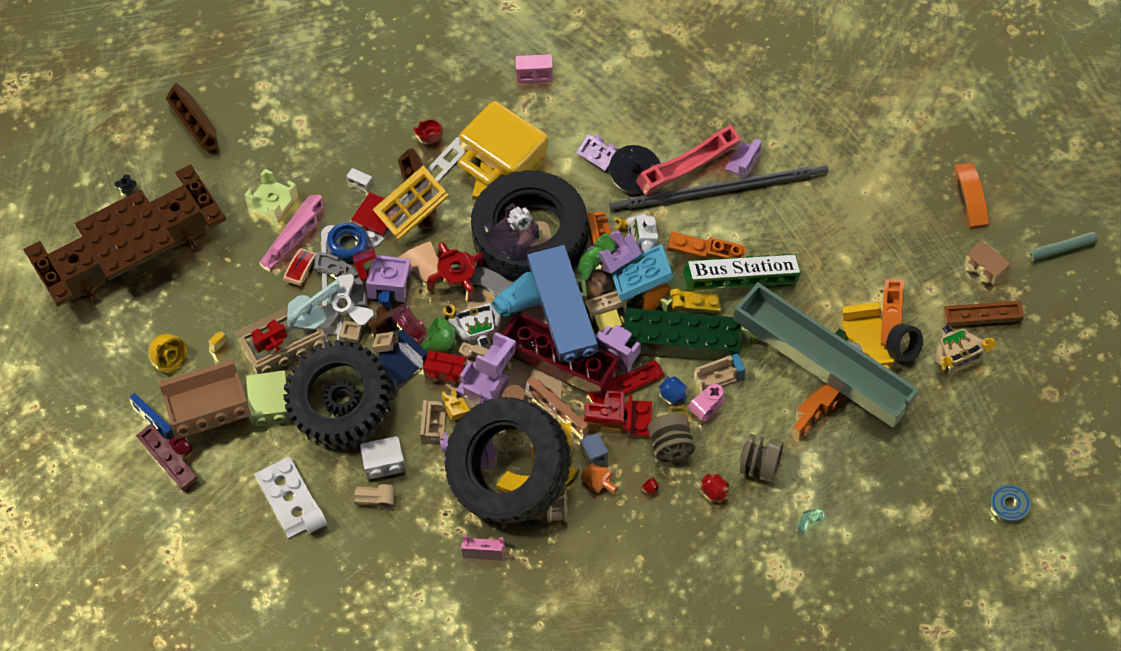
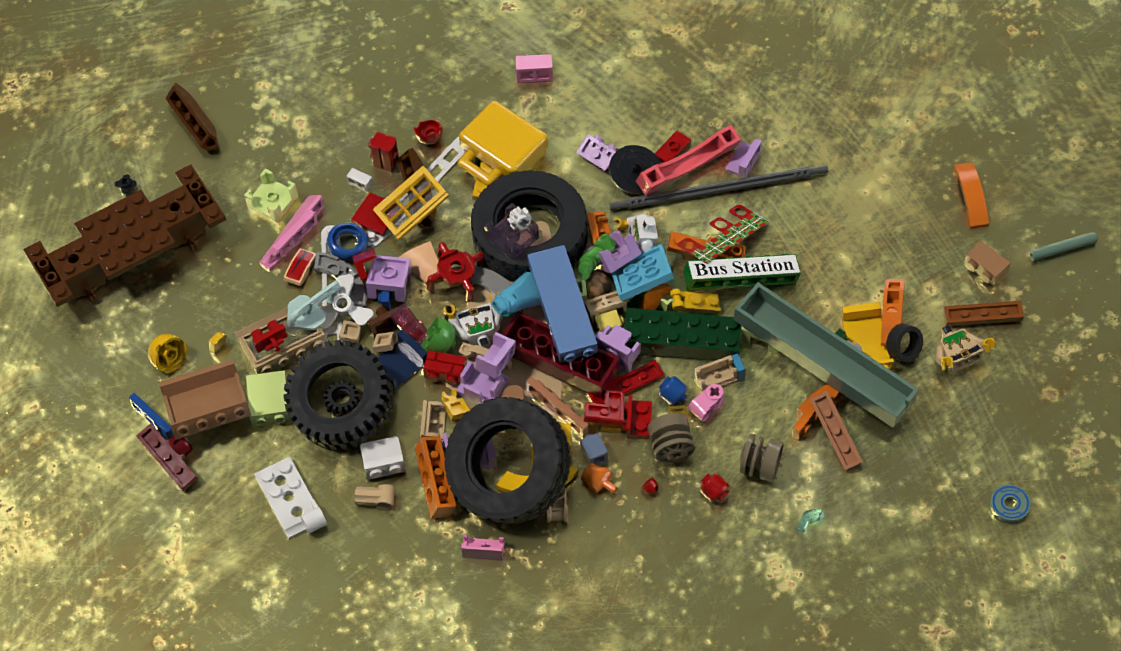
none -> red brick [368,132,399,172]
none -> orange brick [415,436,456,519]
none -> red plate [654,130,691,163]
none -> piece [677,205,770,264]
none -> nougat plate [810,391,863,471]

